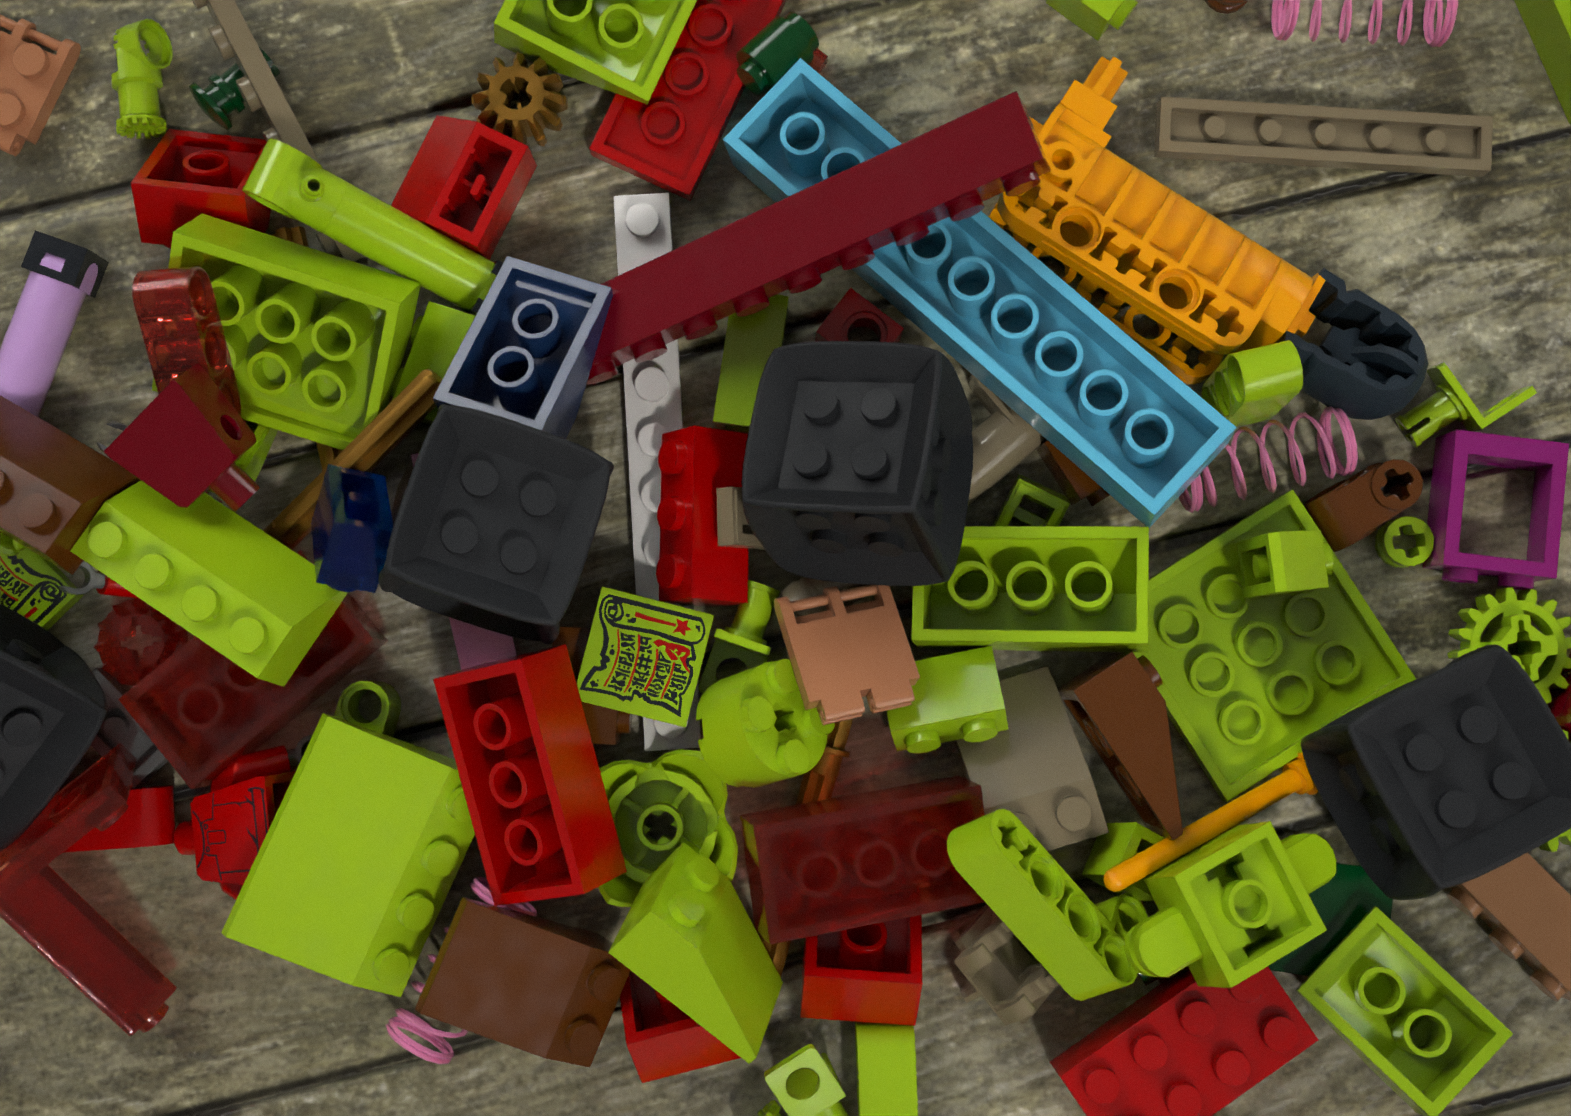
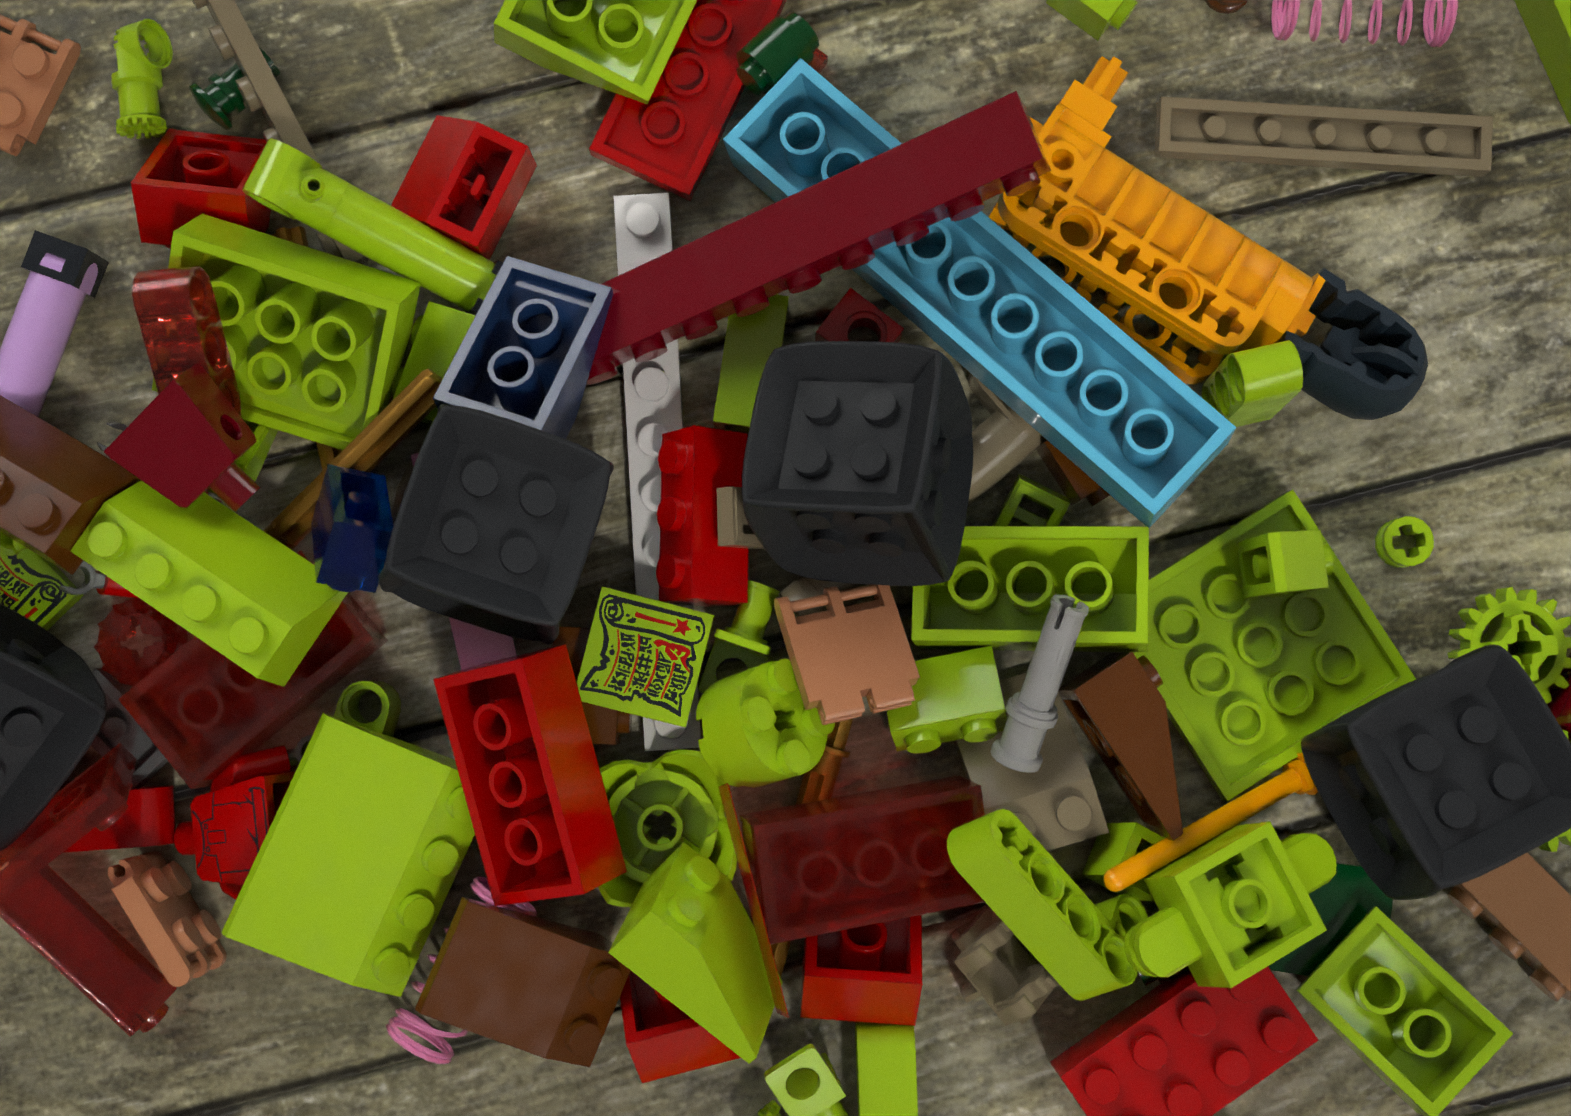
pearl gold gear [472,51,568,147] -> none
bright pink piece [1179,406,1358,513] -> none
reddish brown piece [1303,459,1423,552] -> none
lime bracket [1395,362,1537,448] -> none
magenta window [1423,429,1569,590] -> none
none -> nougat plate [108,851,227,987]
none -> sticker [719,783,789,1018]
none -> light grey pin [990,595,1089,773]

